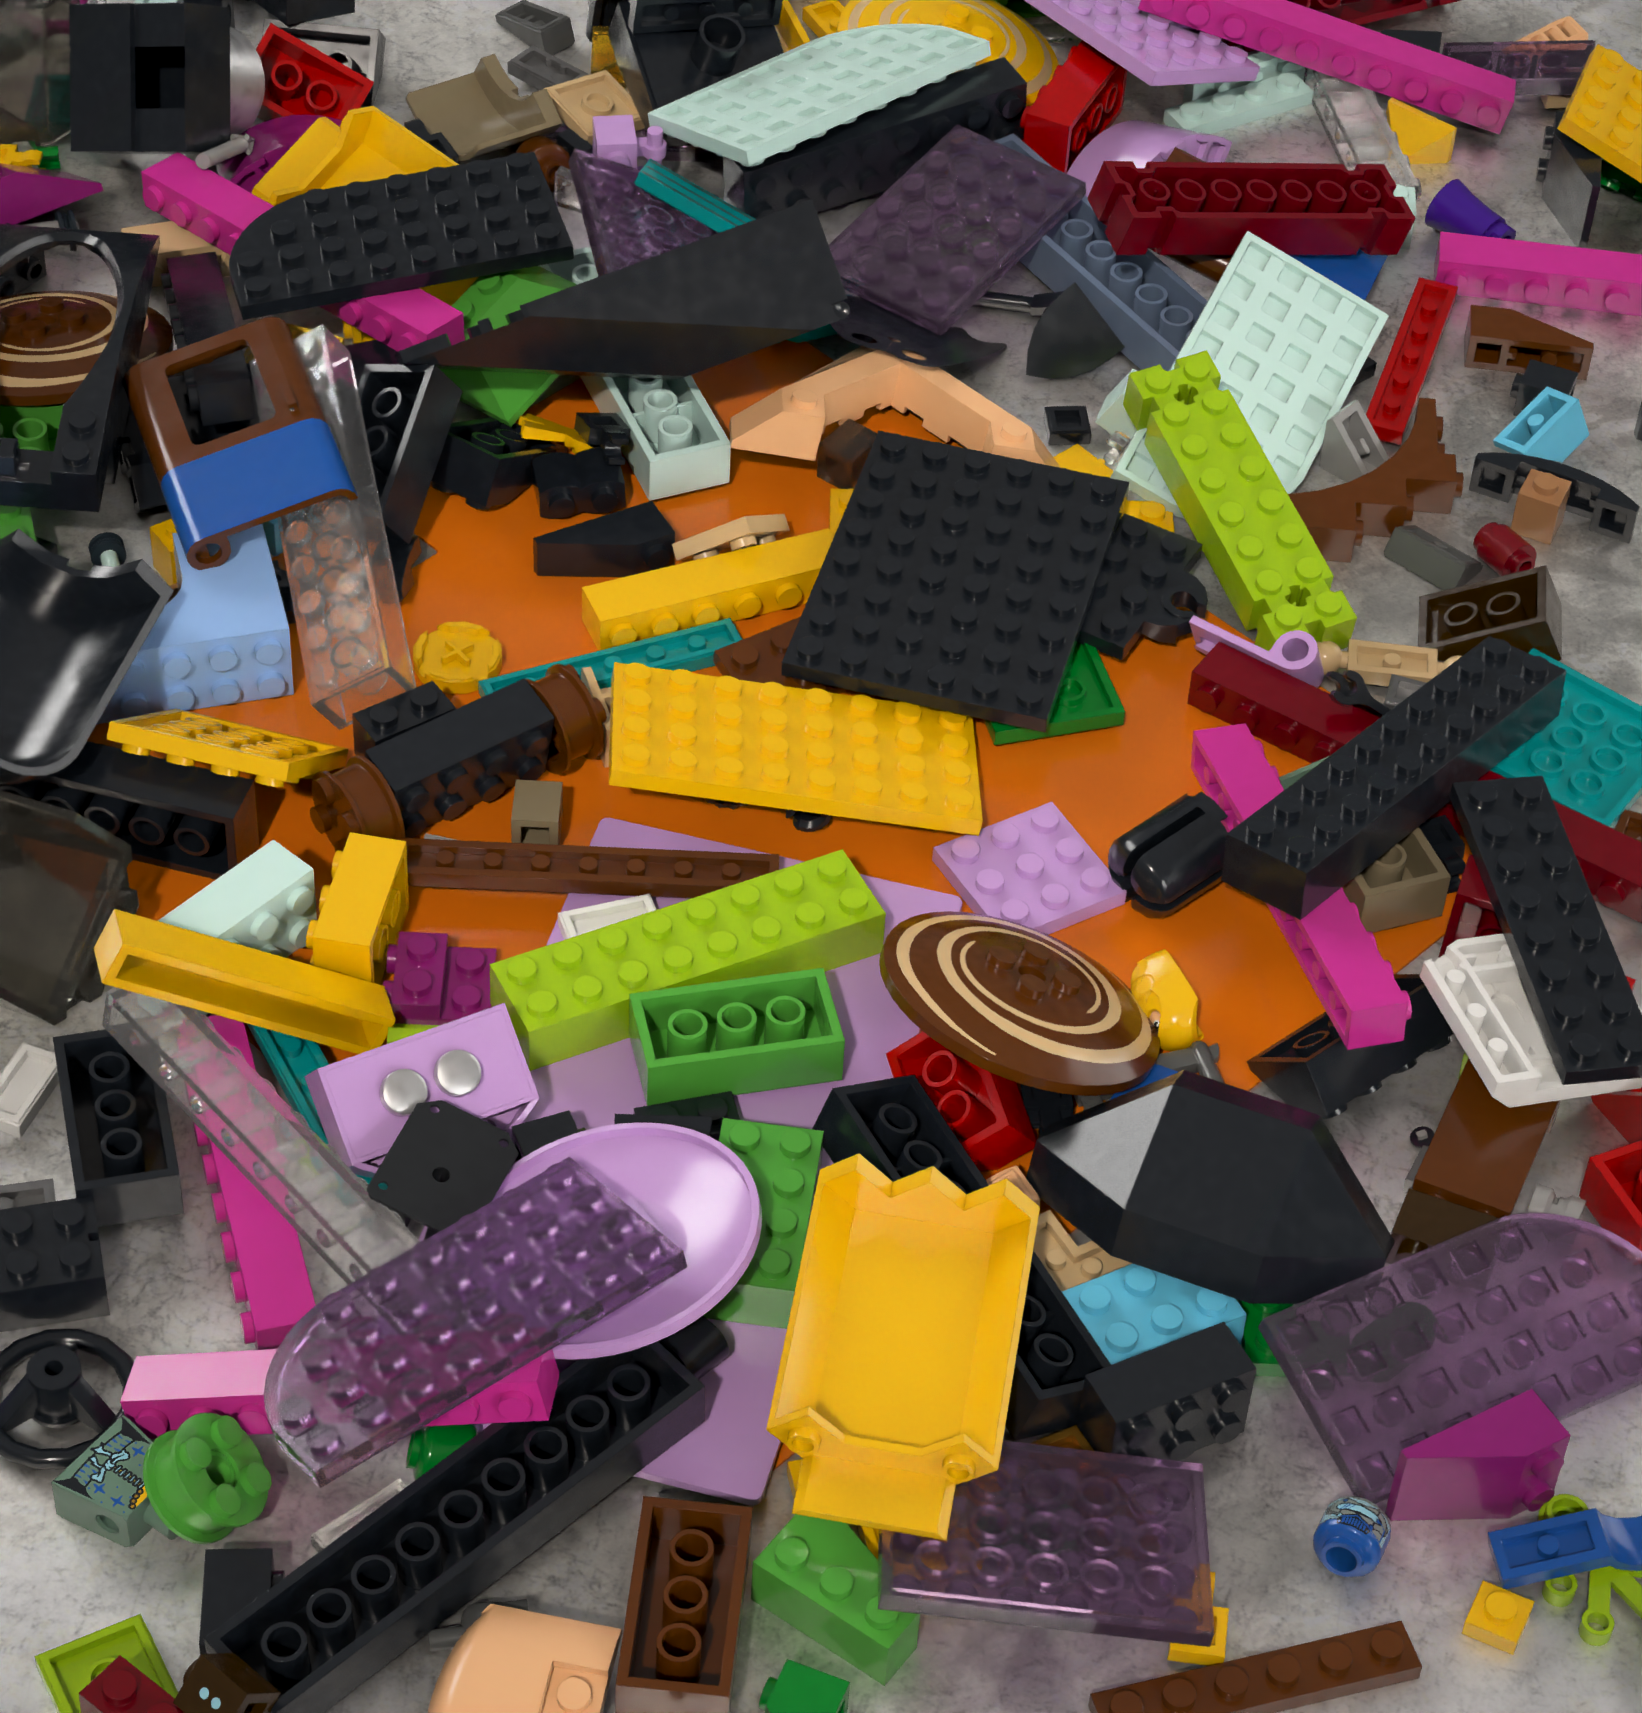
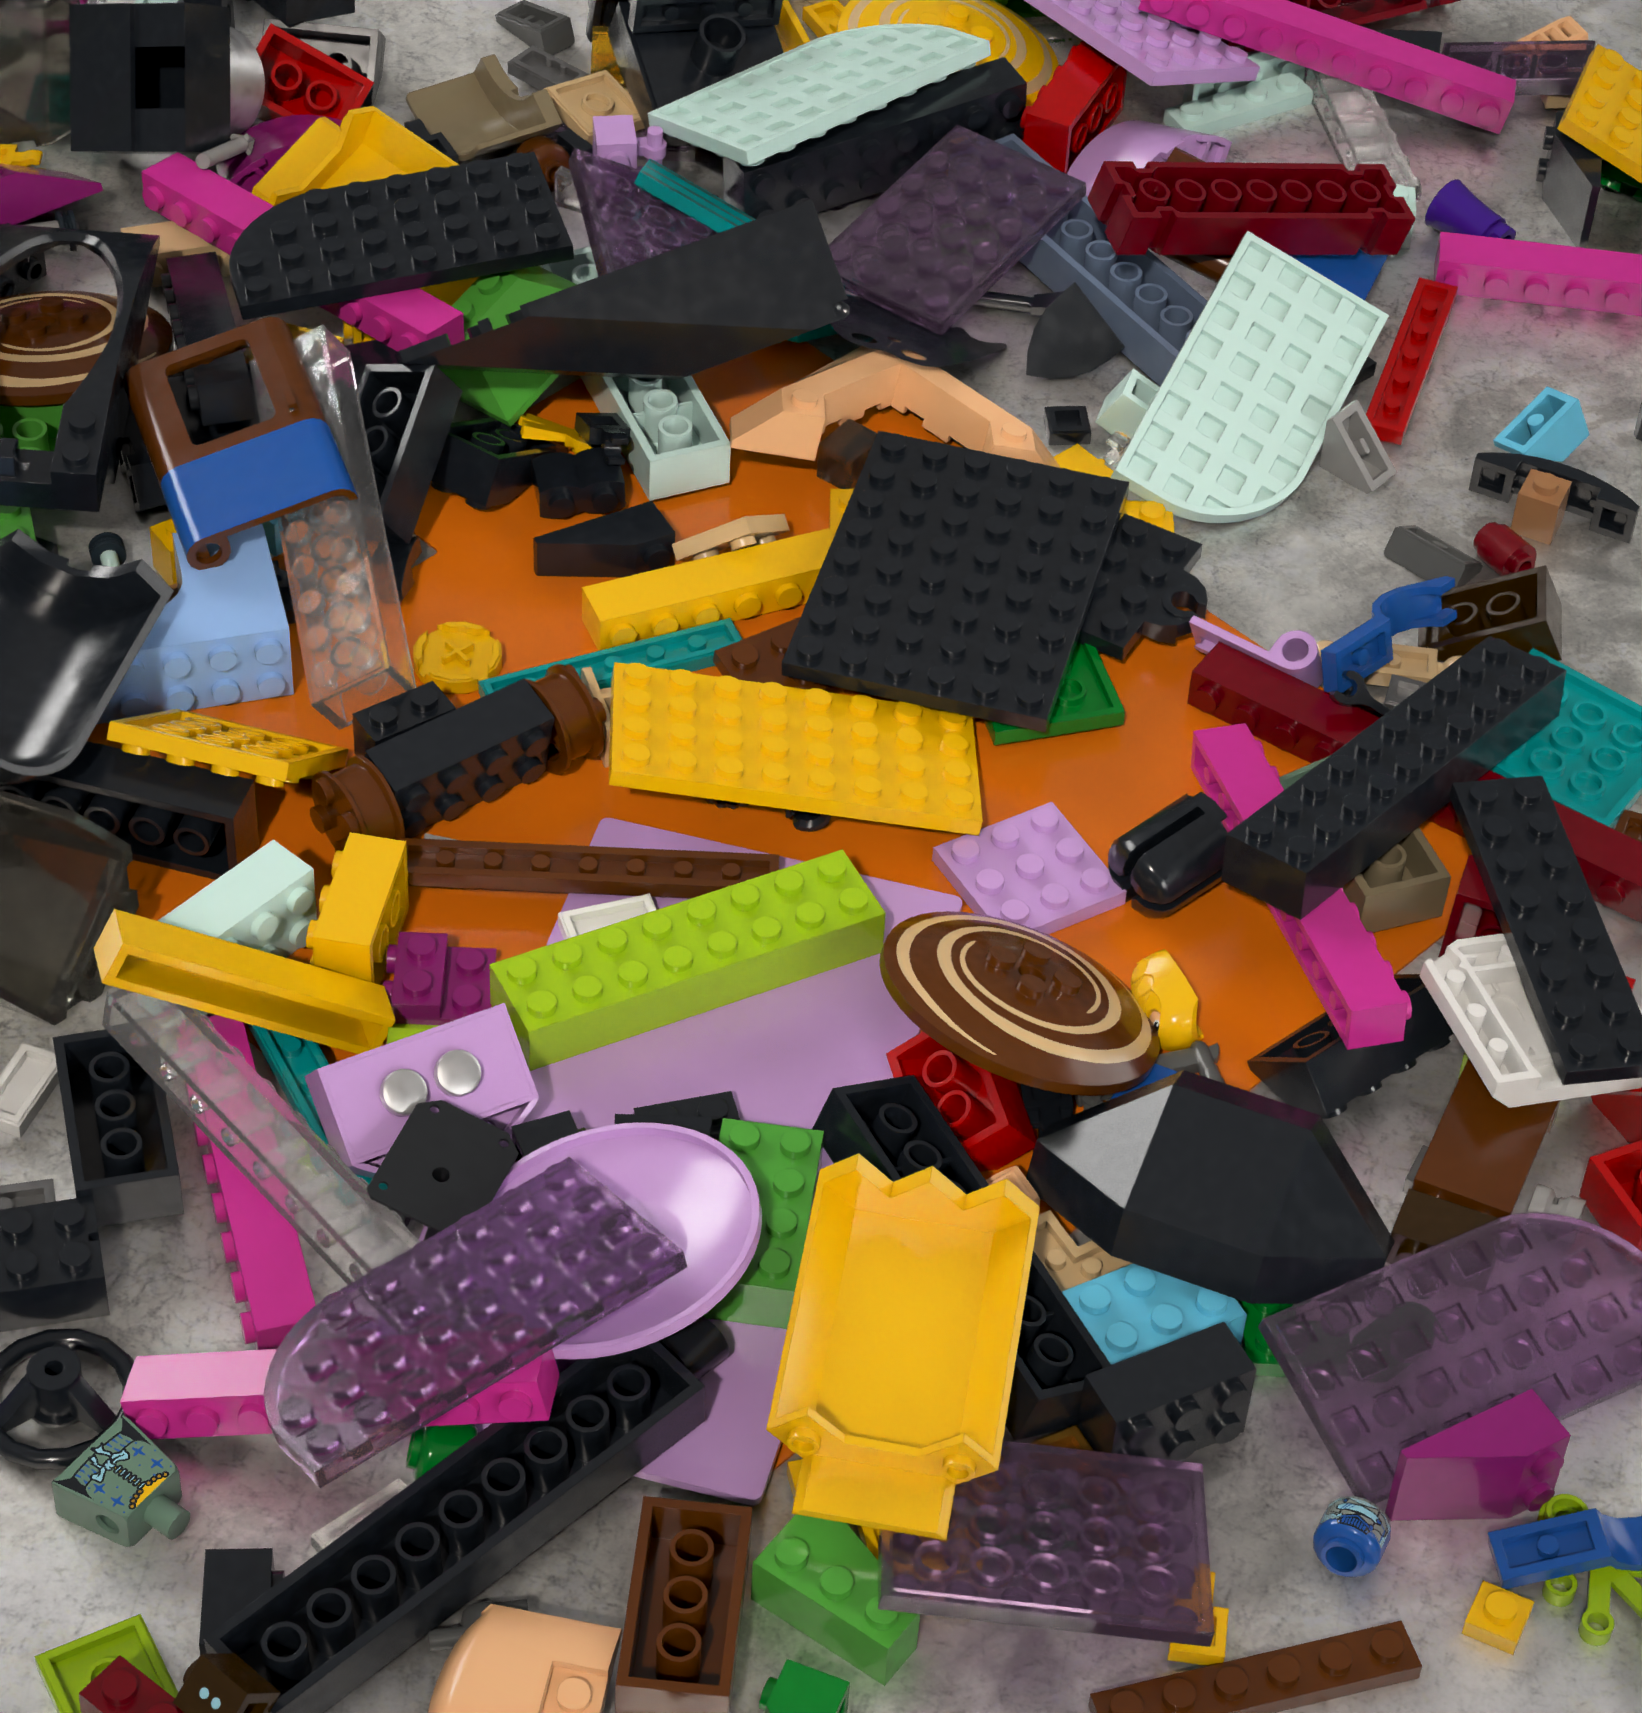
green hand [28,135,61,170] -> none
bright green wheel [143,1413,272,1544] -> none
dark tan brick [511,779,563,845] -> none
bright green brick [629,968,845,1106] -> none
lime brick [1123,350,1357,651] -> none
reddish brown arch [1288,398,1464,563] -> none
yellow slope [1382,97,1457,165] -> none
black piece [1410,1126,1434,1148] -> none
black plate [1419,815,1466,894] -> none
reddish brown slope [1464,305,1594,380] -> none
black brick [1510,359,1578,416] -> none
none -> blue piece [1321,576,1457,693]

